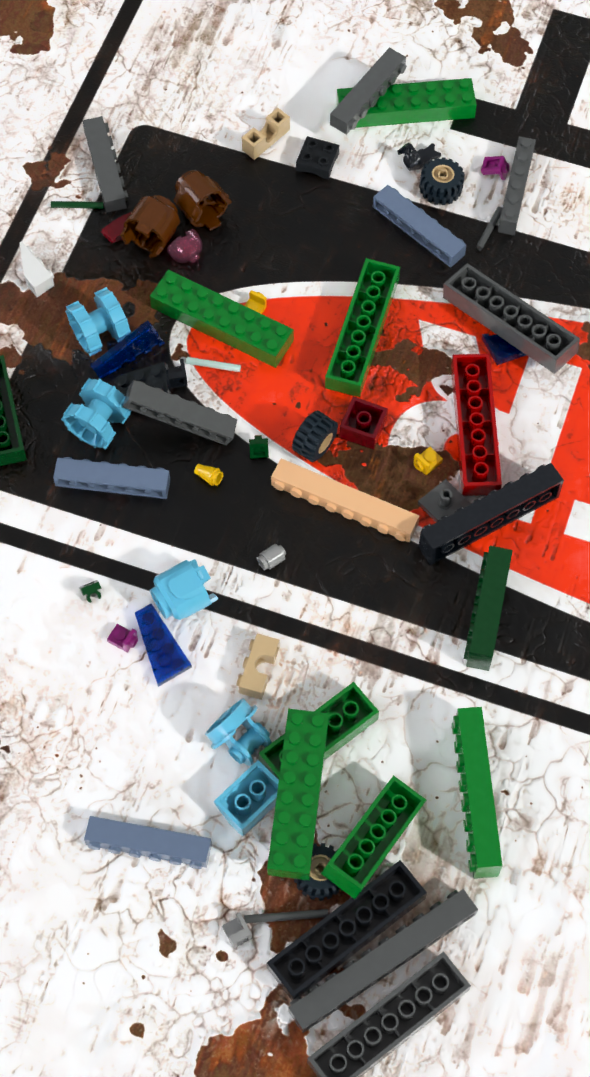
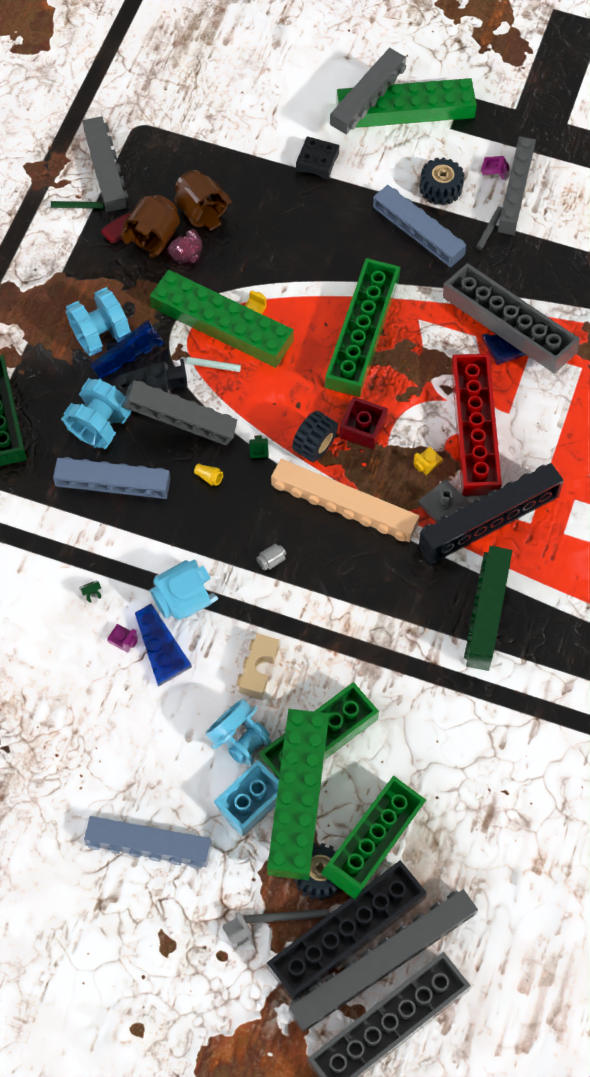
white slope [19,241,54,297] -> none
tan arch [242,108,290,160] -> none
black hair [397,143,441,171] -> none
green brick [451,707,503,879] -> none

